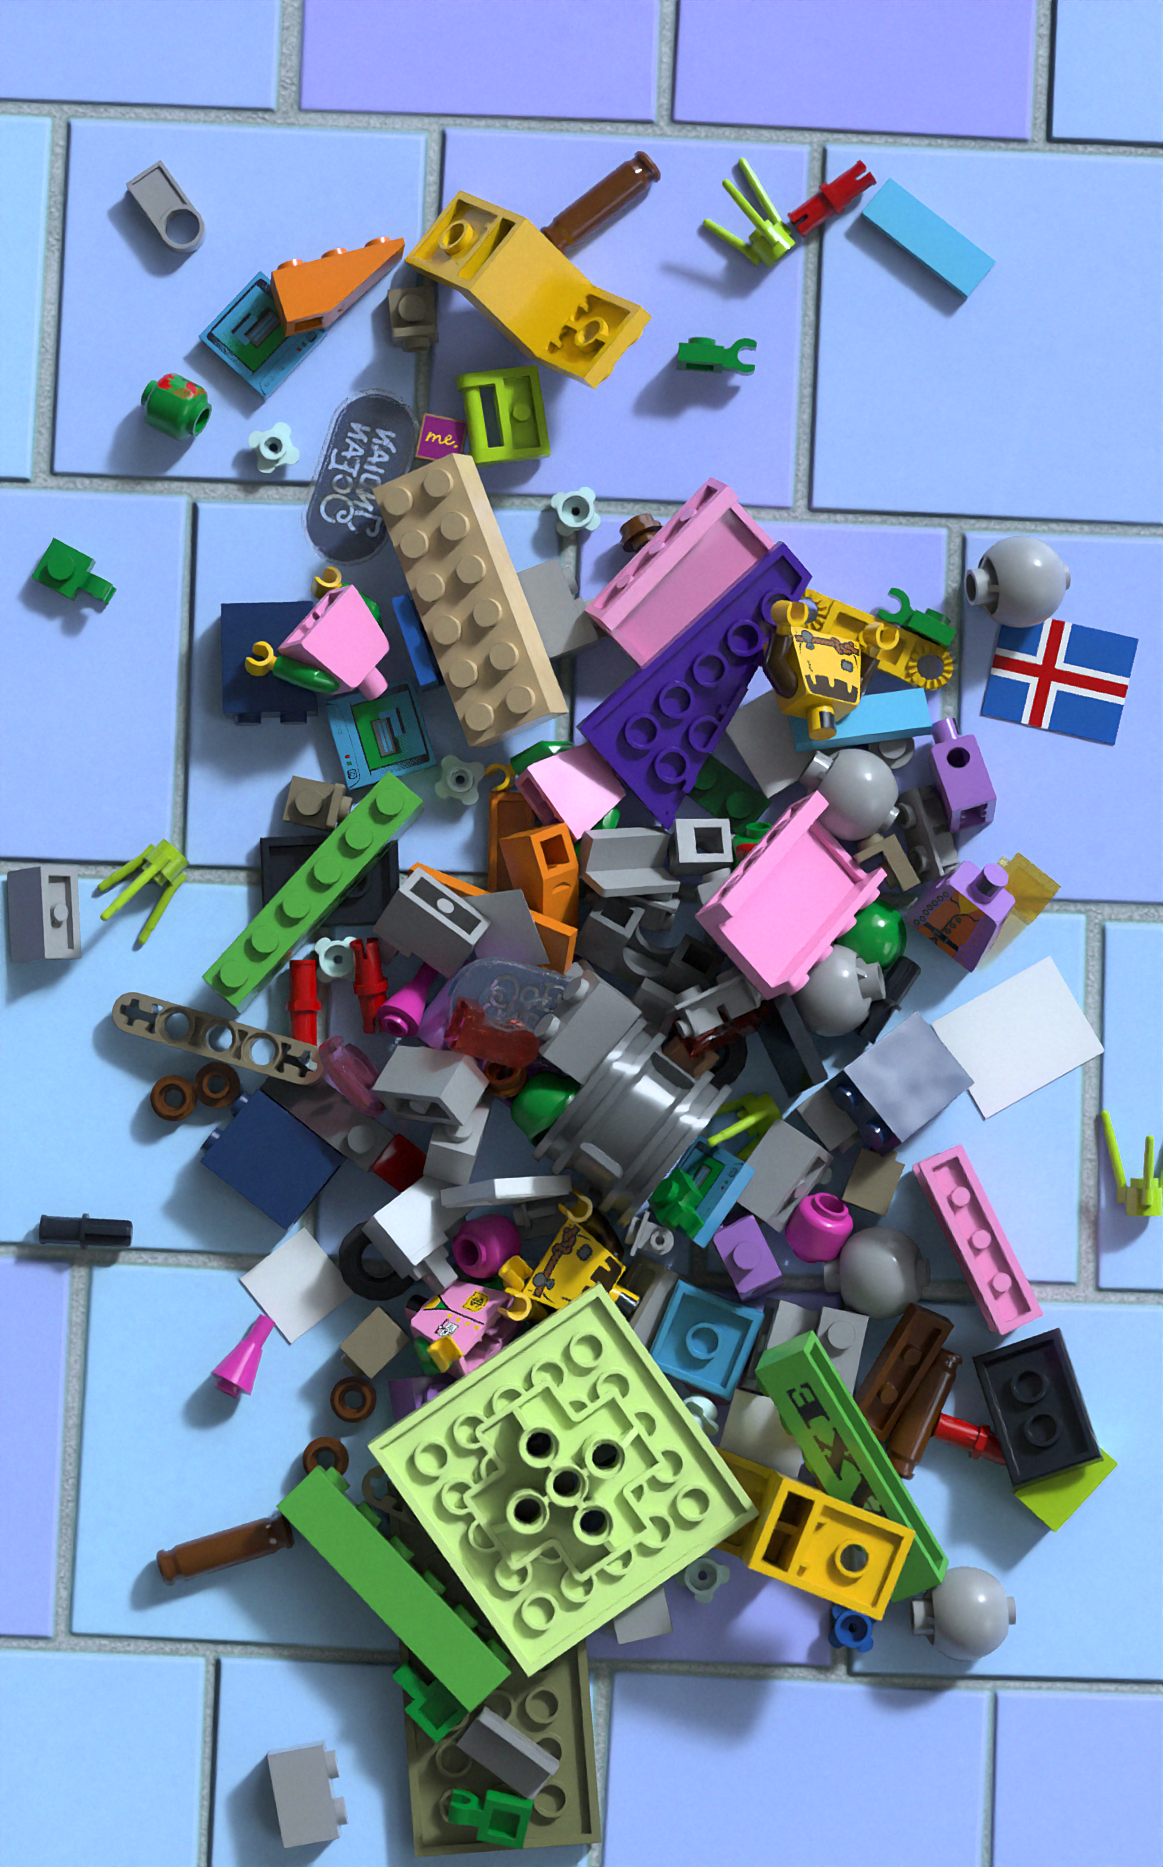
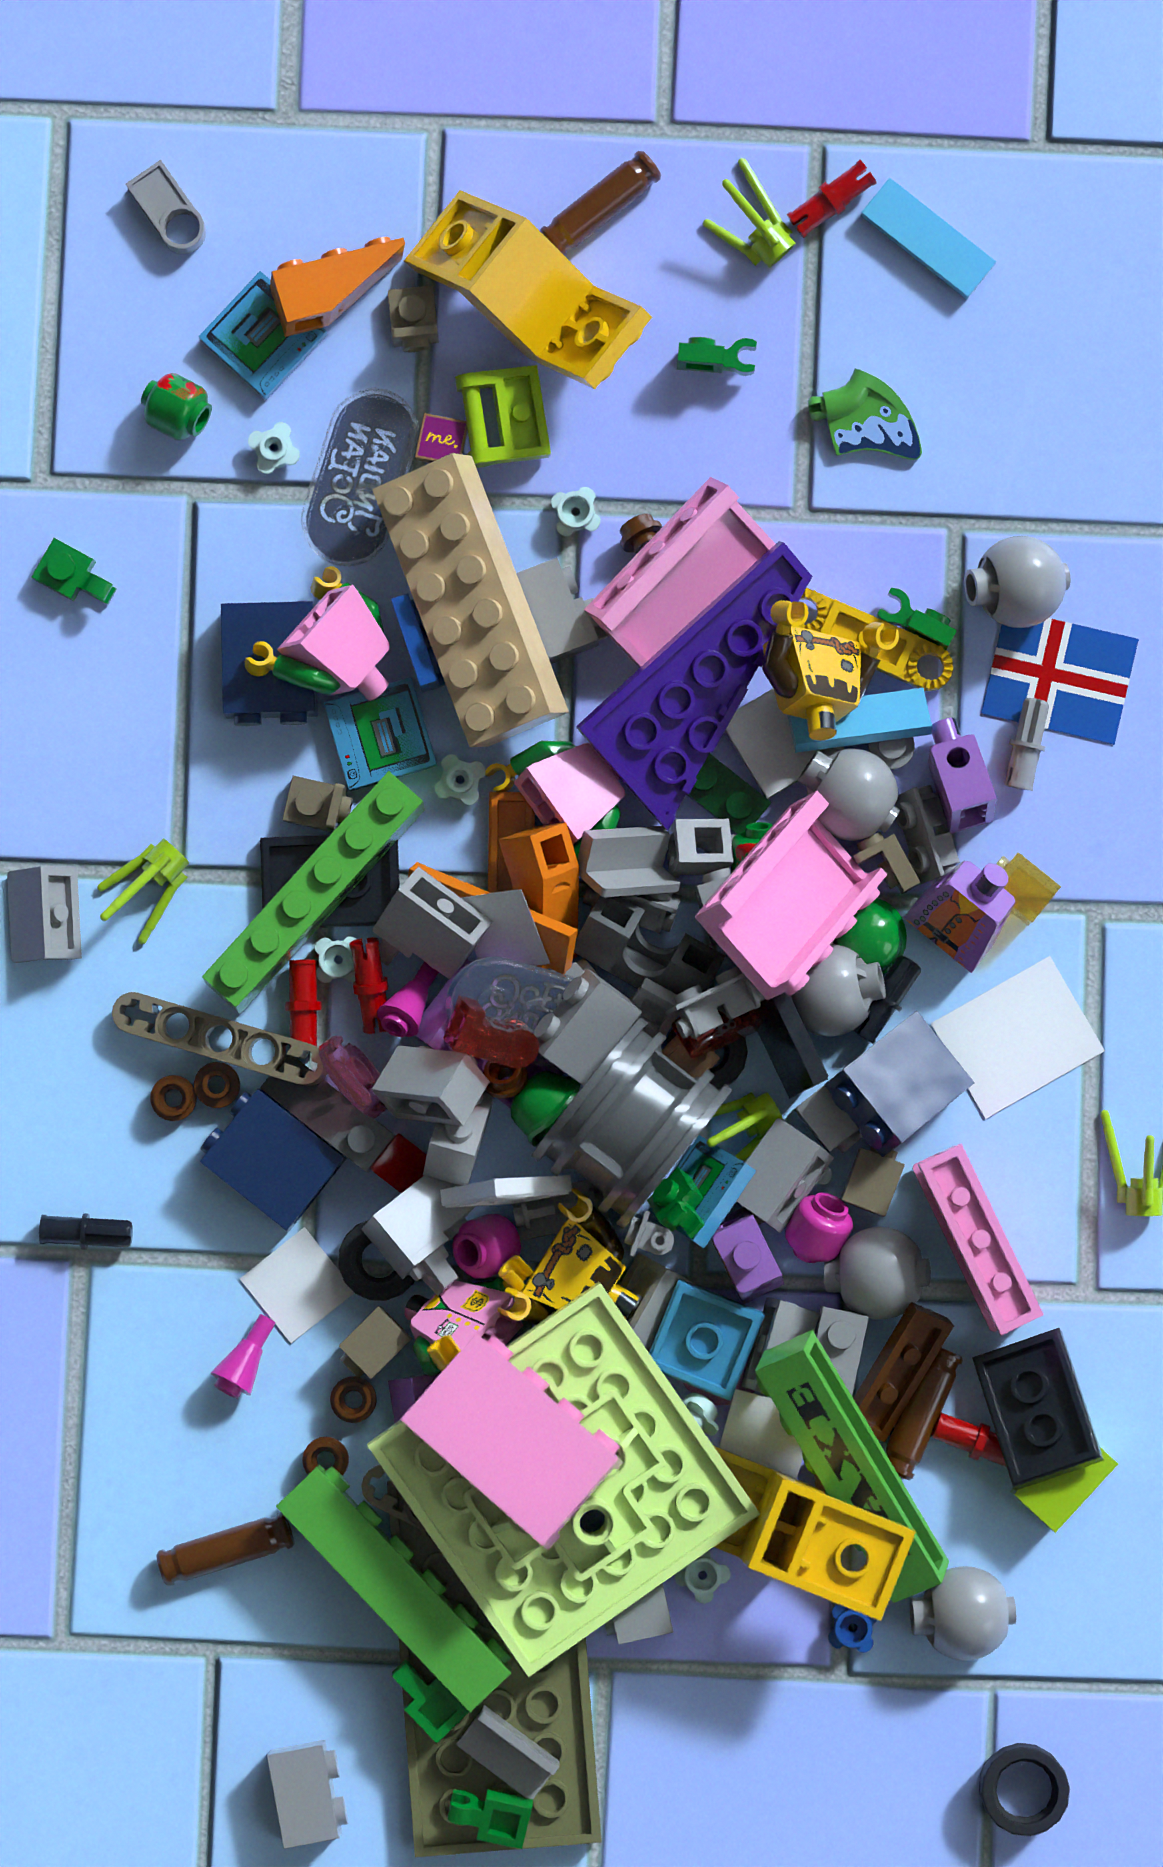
none -> bright pink panel [401,1333,623,1550]
none -> arm [808,368,922,460]
none -> black tyre [978,1743,1070,1836]
none -> light grey axle [1004,698,1049,791]

